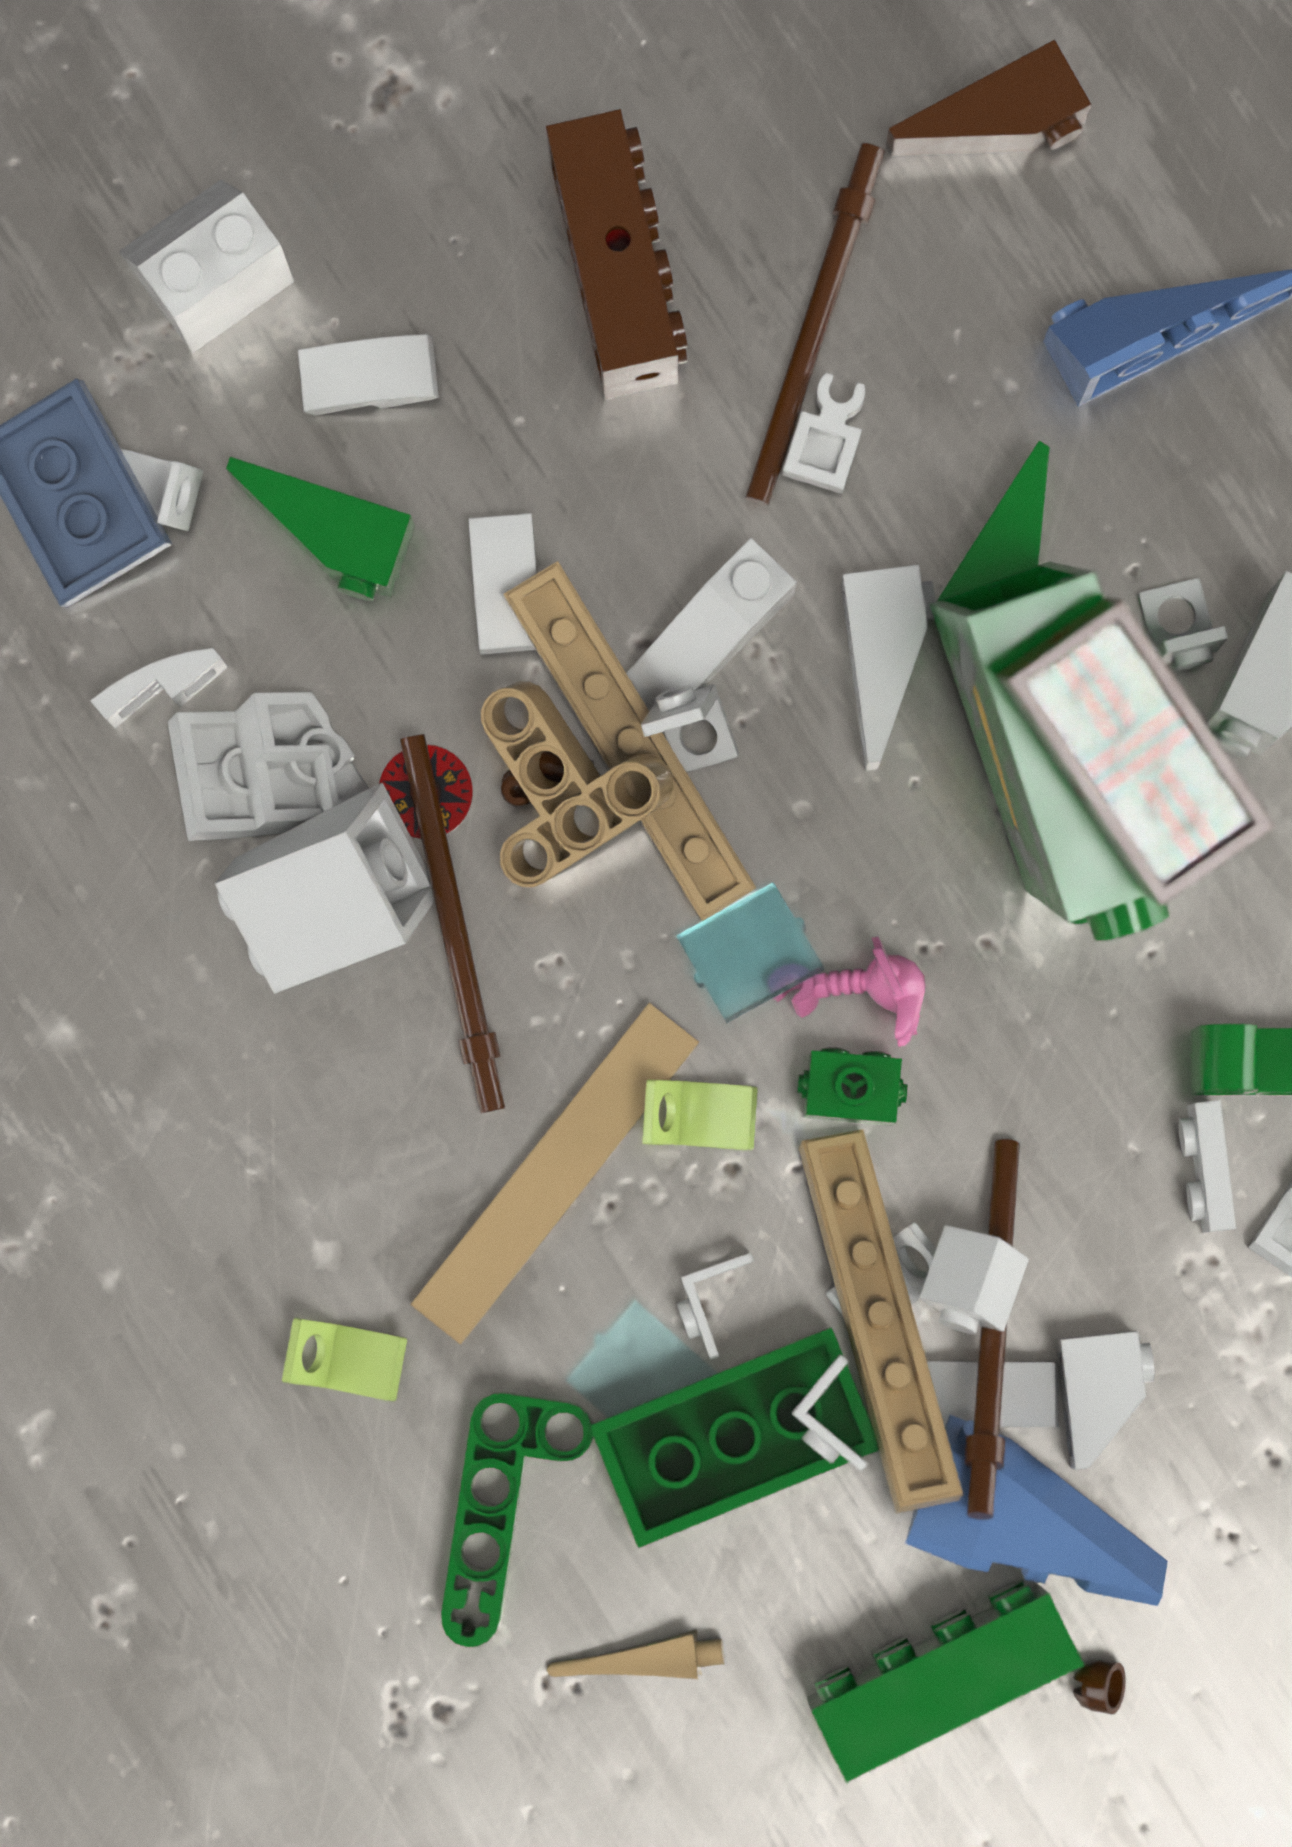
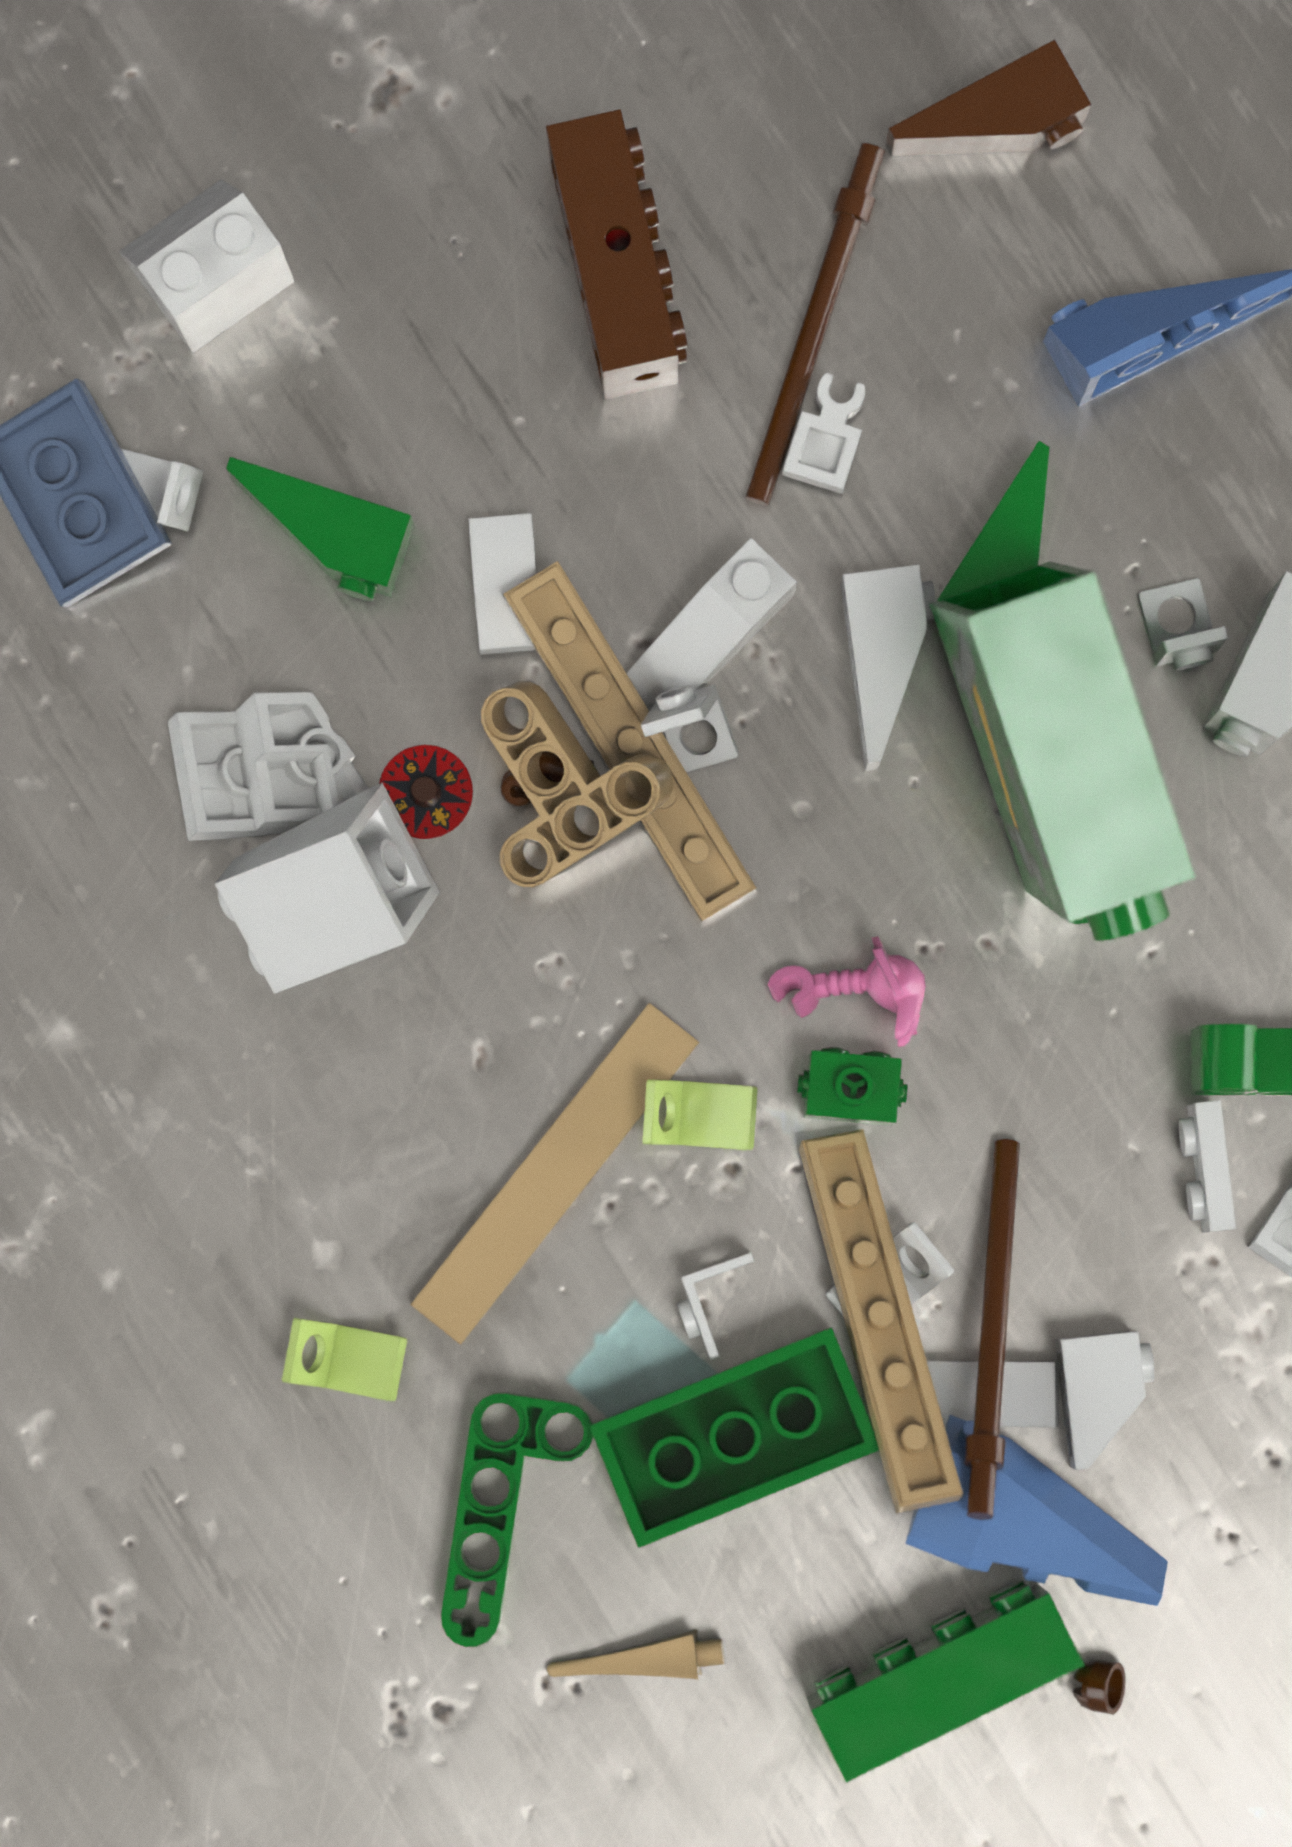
white slope [90,648,228,728] -> none
white slope [298,334,439,416] -> none
reddish brown bar [400,734,505,1113] -> none
clear light blue piece [677,882,824,1024] -> none
white bracket [792,1355,868,1472] -> none
white brick [919,1225,1029,1335] -> none
clear brick [996,597,1275,906] -> none

